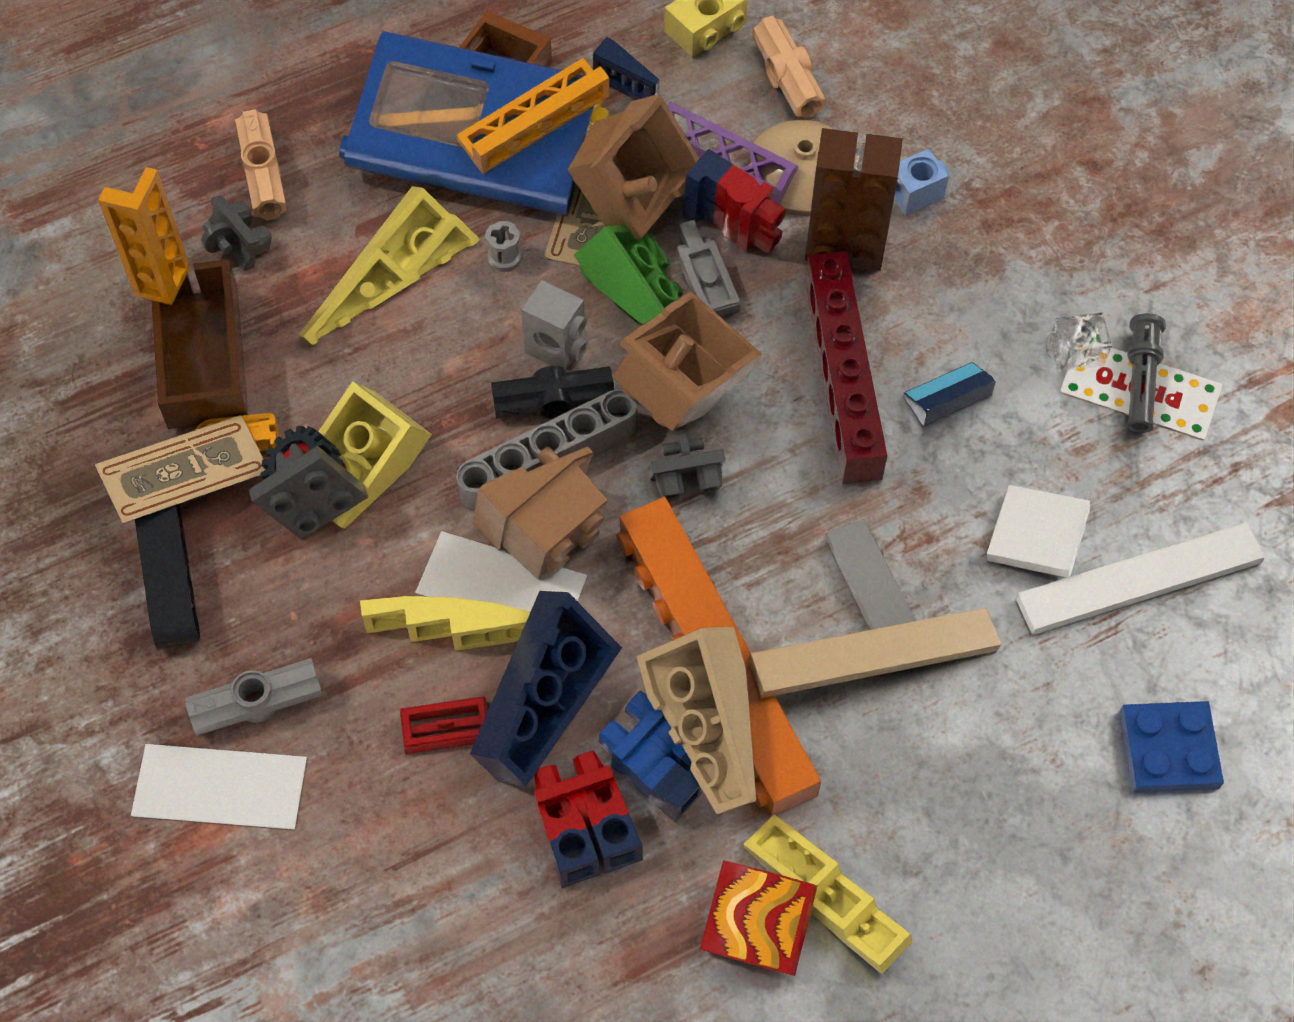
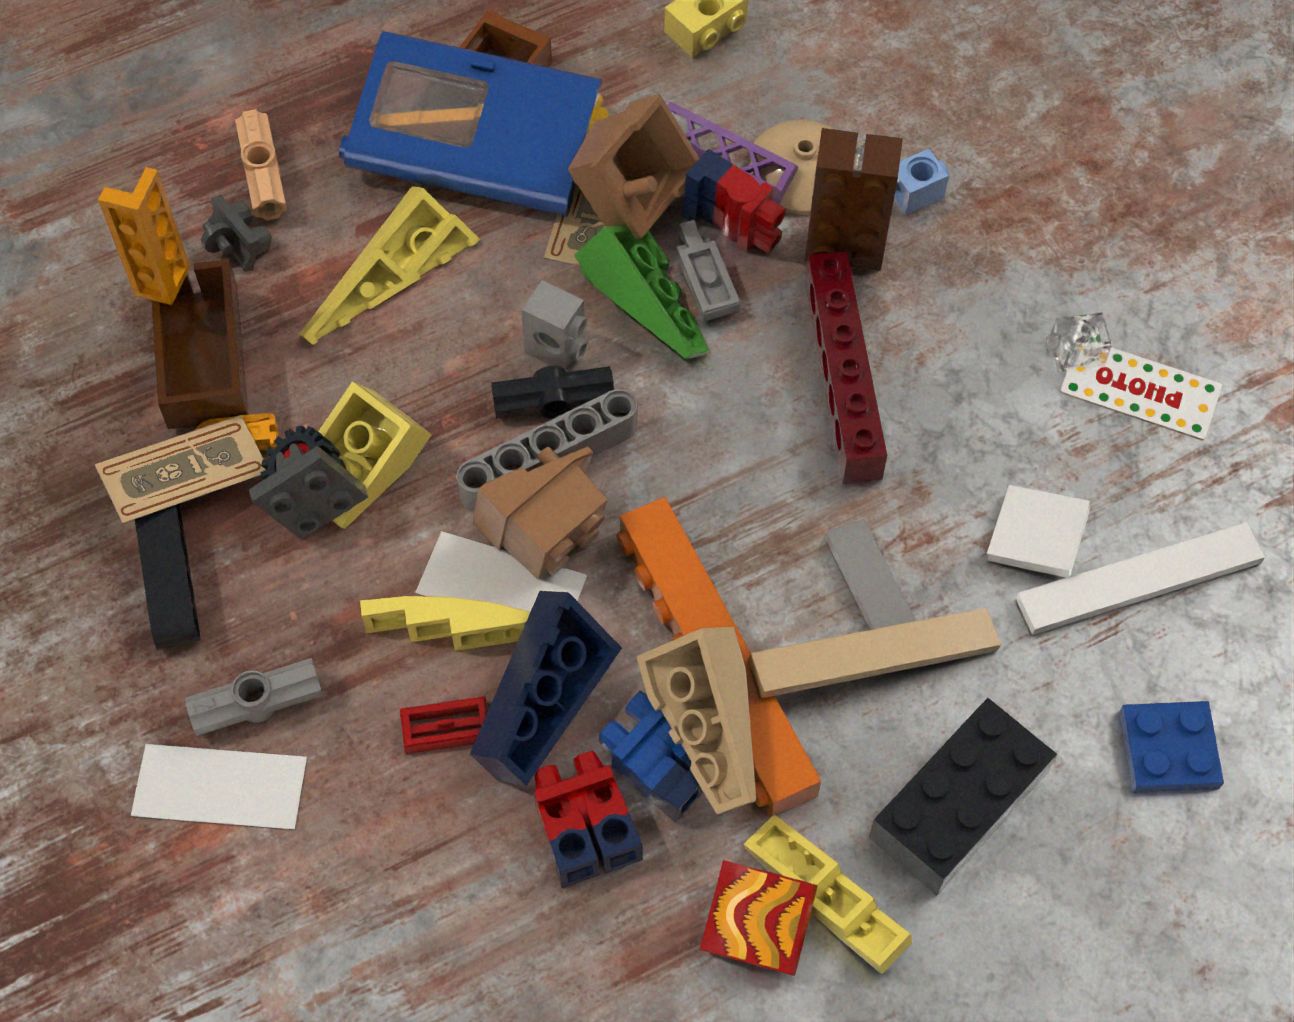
light orange fence [456,58,609,174] -> none
light grey bush [485,221,522,271] -> none
dark blue slope [593,37,660,100] -> none
medium nougat piece [612,292,762,431] -> none
dark grey hips [648,429,726,499] -> none
light nougat piece [752,16,826,120] -> none
dark blue slope [903,362,996,426] -> none
dark grey pin [1127,313,1166,433] -> none
none -> black brick [869,697,1057,896]

